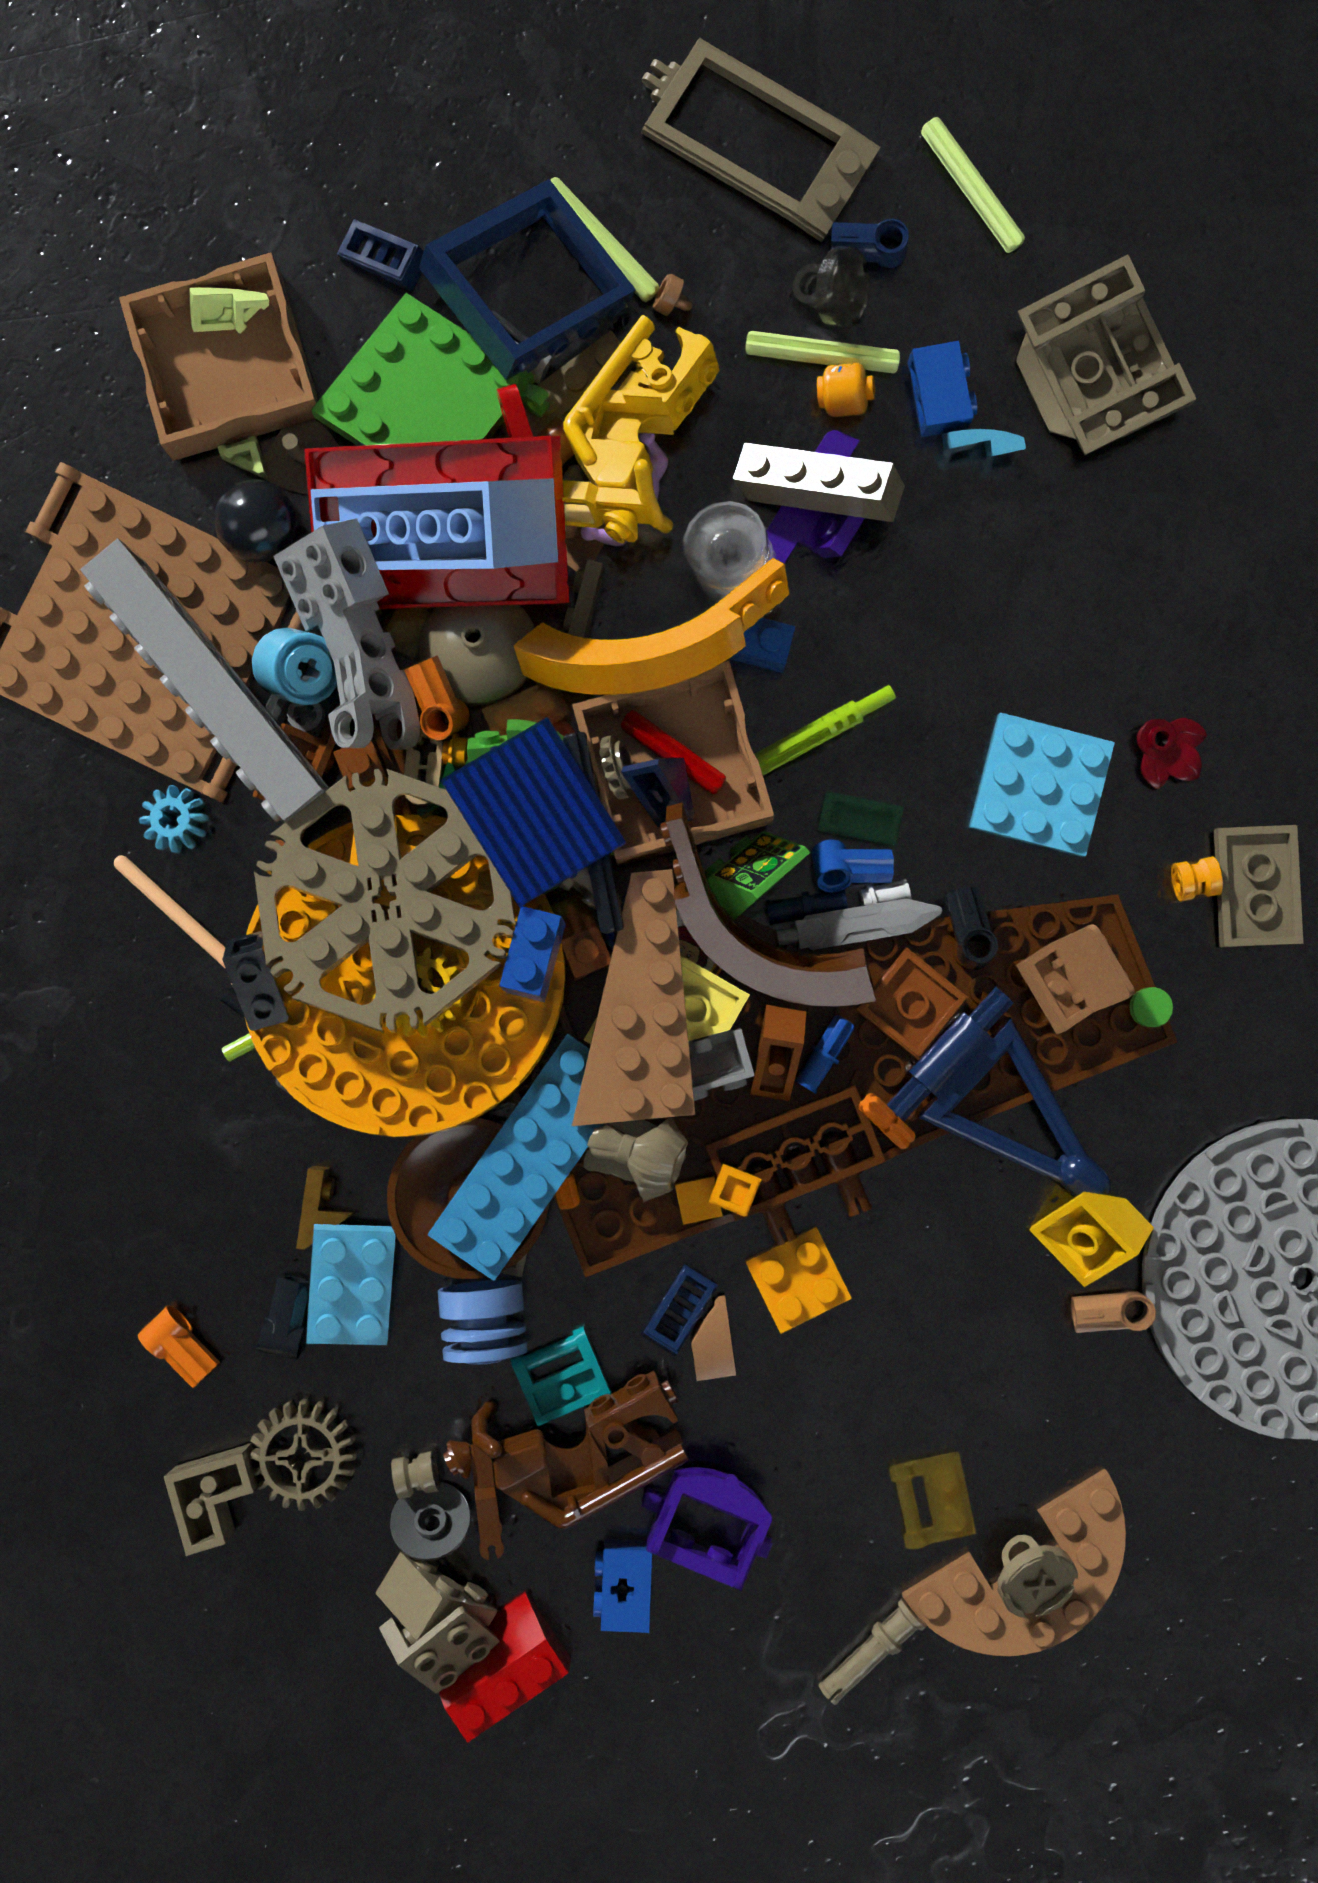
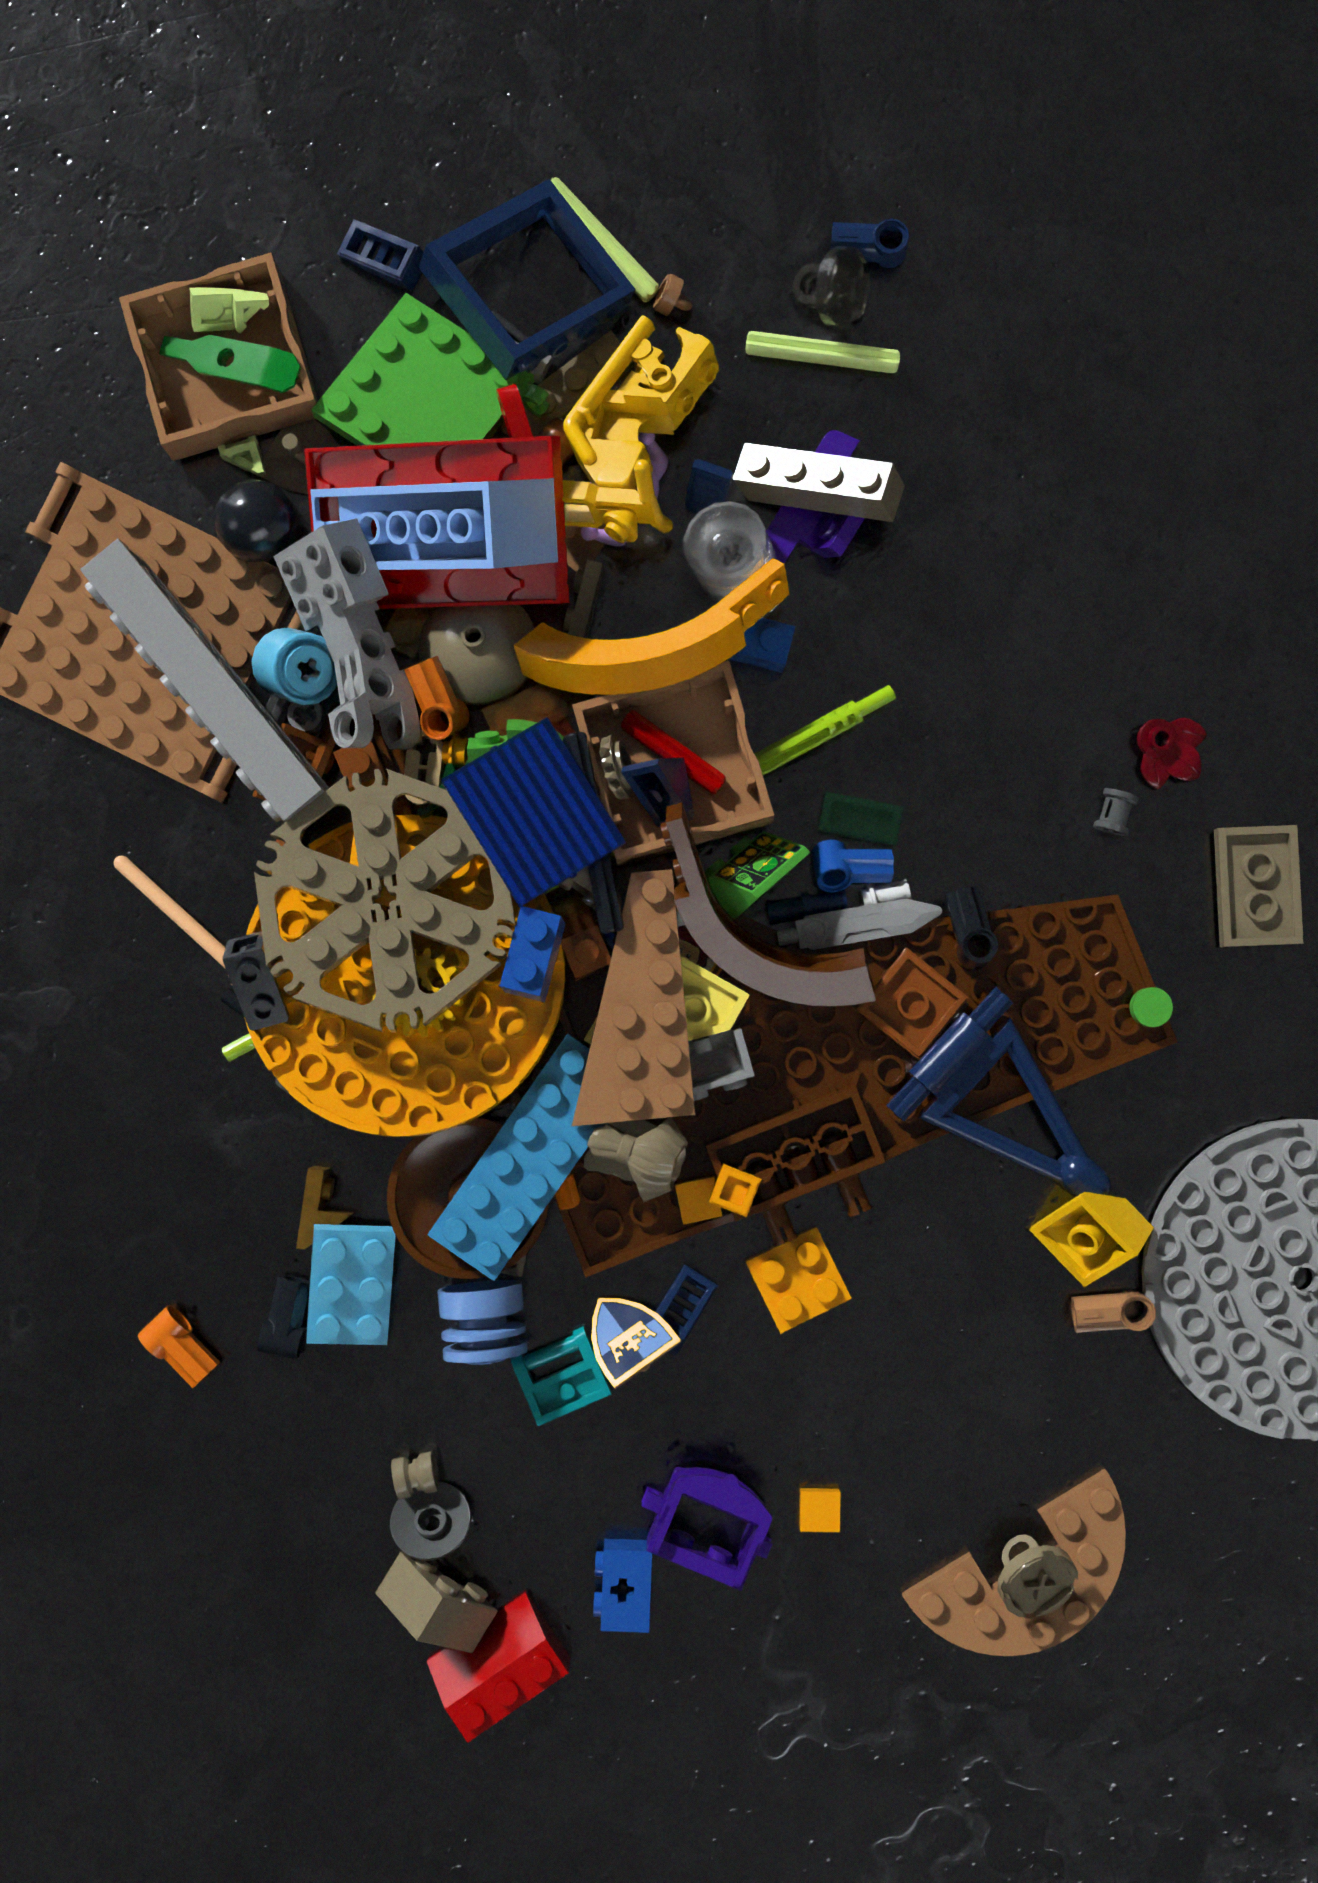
medium azure gear [139,785,209,853] -> none
dark tan brick [164,1443,262,1556] -> none
dark tan gear [248,1399,358,1511] -> none
dark tan bracket [379,1606,500,1694] -> none
reddish brown piece [443,1370,690,1560] -> none
dark tan animal [641,38,881,242] -> none
medium nougat slope [691,1295,736,1381] -> none
dark orange slope [750,1004,806,1101] -> none
blue axle [795,1015,855,1094] -> none
light orange head [817,363,875,417] -> none
dark tan pin [819,1598,927,1705] -> none
orange piece [859,1093,915,1149] -> none
clear yellow plate [889,1452,976,1549] -> none
blue brick [907,341,977,437] -> none
yellowish green axle [921,117,1025,253] -> none
medium azure slope [942,429,1026,457] -> none
medium azure plate [969,713,1115,858] -> none
dark tan slope [1016,255,1196,455] -> none
medium nougat bracket [1016,924,1135,1034] -> none
light orange wheel [1171,856,1223,902] -> none
none -> green piece [159,335,301,393]
none -> shield [591,1298,681,1389]
none -> dark blue slope [685,458,733,520]
none -> light orange tile [799,1488,841,1532]
none -> dark grey bush [1093,788,1139,836]

